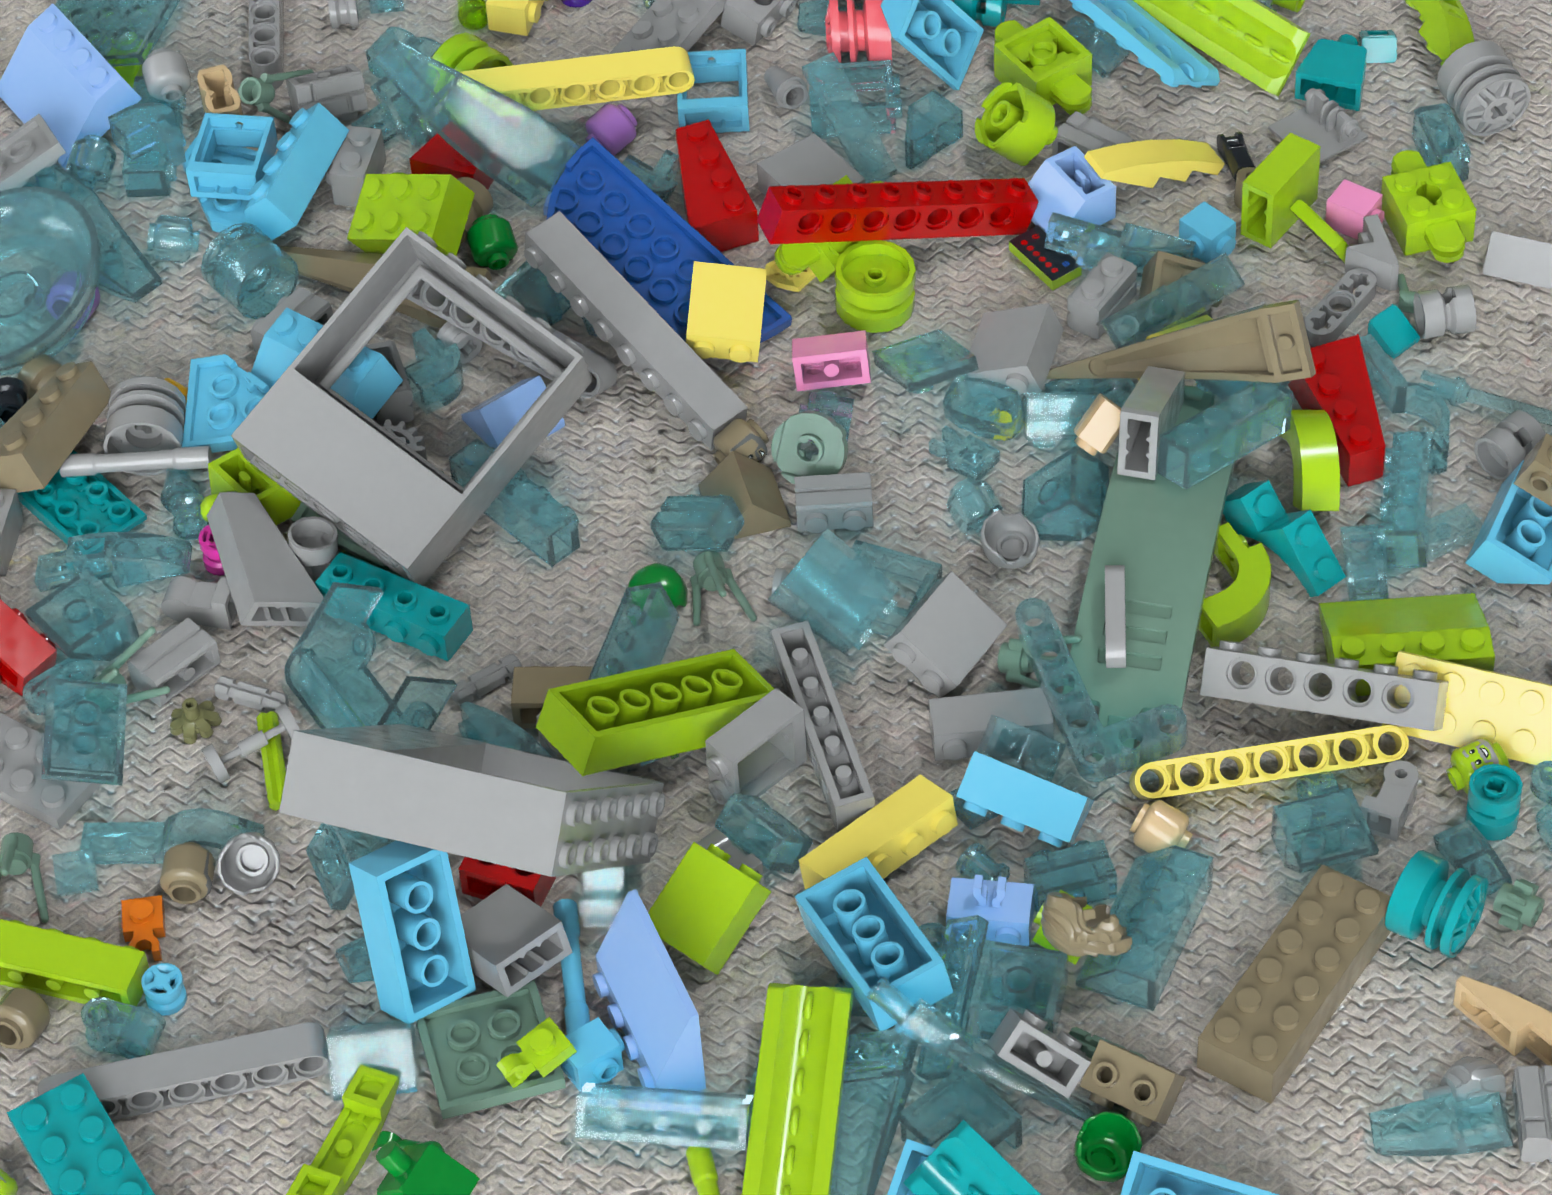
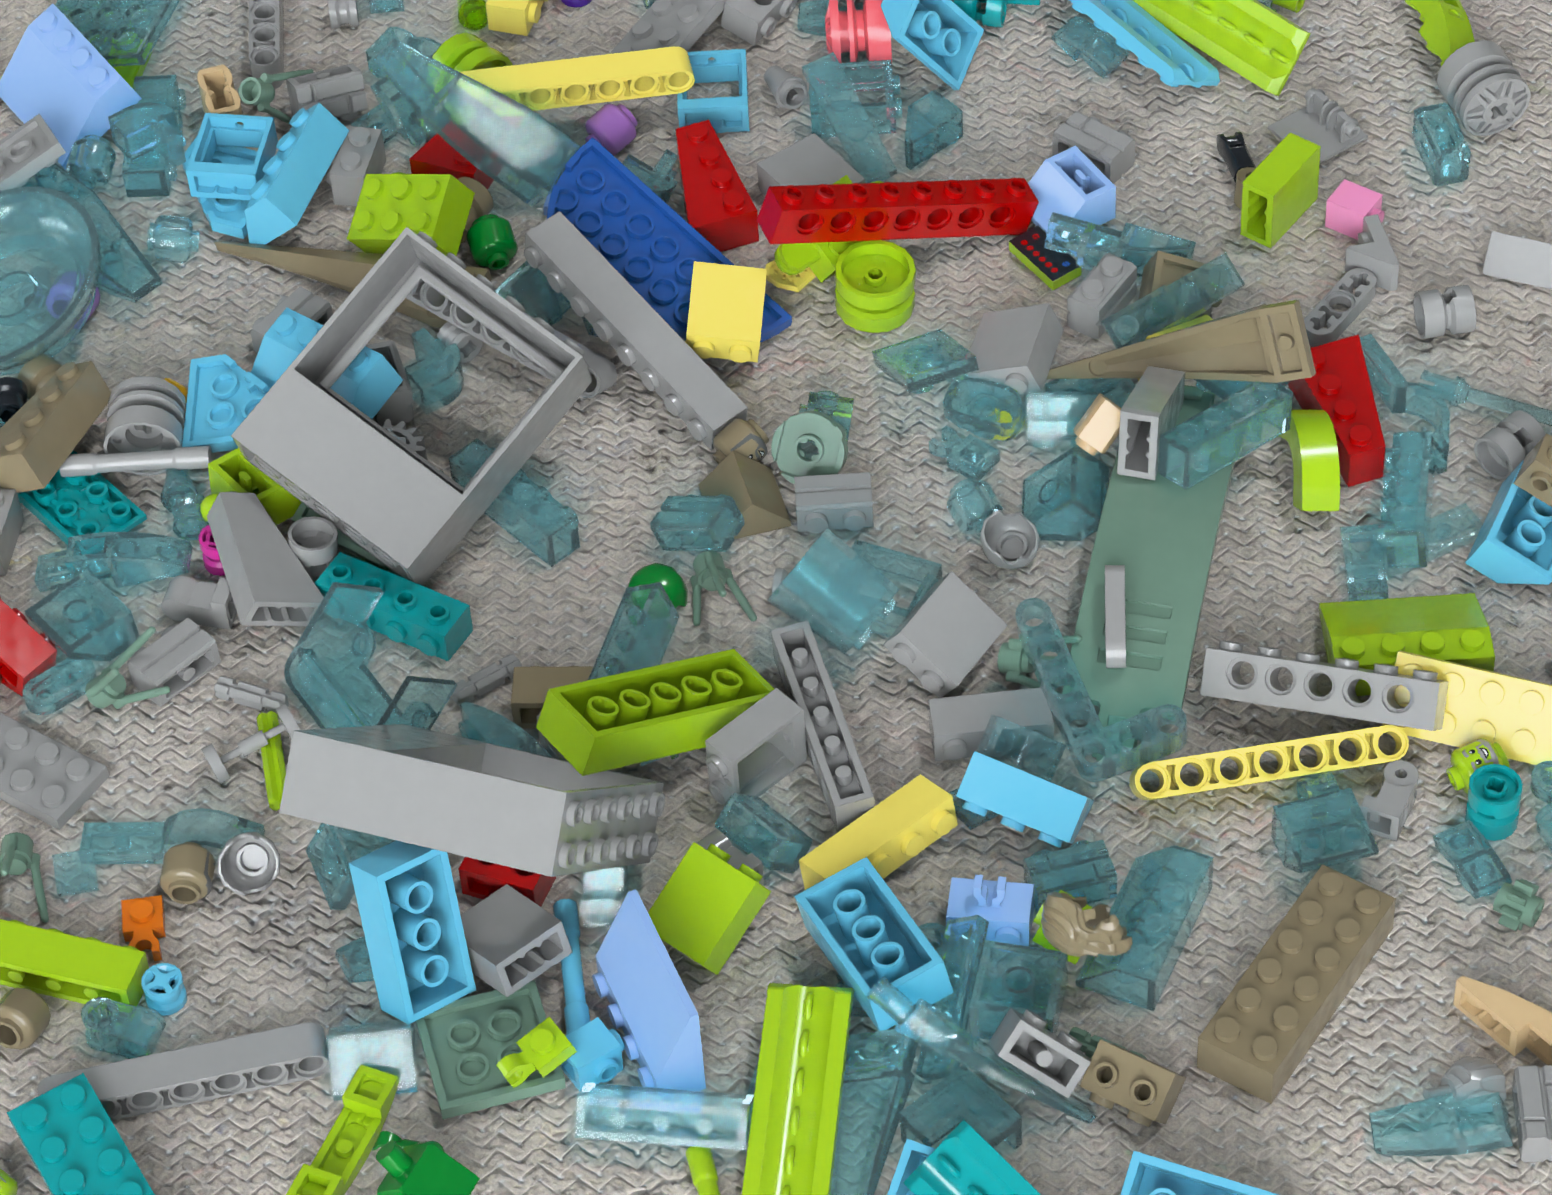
clear light blue slope [41,678,127,786] -> none
light grey head [142,48,191,102] -> none
olive plant [170,698,222,744] -> none
clear light blue wheel [201,222,299,319] -> none
light blue slope [461,375,565,450] -> none
bright pink brick [792,330,871,391] -> none
clear light blue bush [956,843,1010,882] -> none
lime brick [975,82,1058,166] -> none
lime brick [994,17,1092,115] -> none
green hair [1074,1111,1142,1183] -> none
light yellow slope [1084,139,1225,188] -> none
tan head [1129,800,1193,860] -> none
medium azure brick [1179,201,1236,265] -> none
lime arch [1198,522,1271,647] -> none
teal arch [1223,480,1346,597] -> none
lime tile [1289,199,1349,264] -> none
teal torso [1295,34,1367,111] -> none
slope [1359,30,1397,63] -> none
teal slope [1367,304,1420,359] -> none
lime brick [1381,150,1476,263] -> none
teal wheel [1385,850,1489,958] -> none
sand green hand [1398,274,1416,313] -> none

